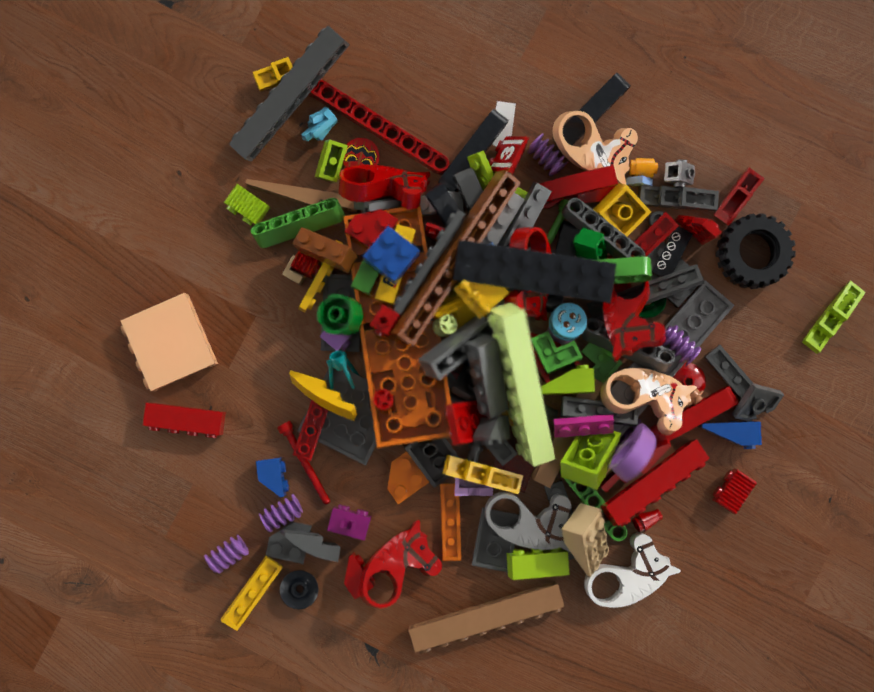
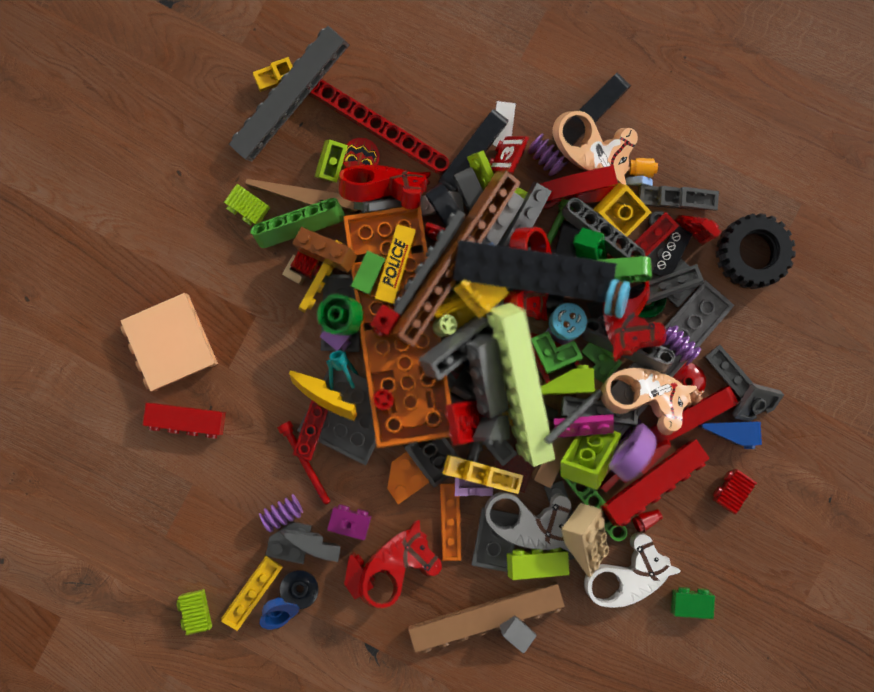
medium lavender piece [204,534,249,574] -> none
blue slope [256,457,289,497] -> none
medium azure rock [301,107,338,141] -> none
red plate [344,209,399,248] -> none
blue brick [363,226,420,285] -> none
flat silver brick [664,159,695,188] -> none
red slope [713,166,765,226] -> none
lime slope [802,280,866,354] -> none
none -> lime brick [177,589,212,635]
none -> blue piece [259,597,299,630]
none -> slope [500,615,537,653]
none -> dark grey bar [544,389,602,445]
none -> medium azure head [605,279,630,318]
none -> green brick [671,587,715,619]

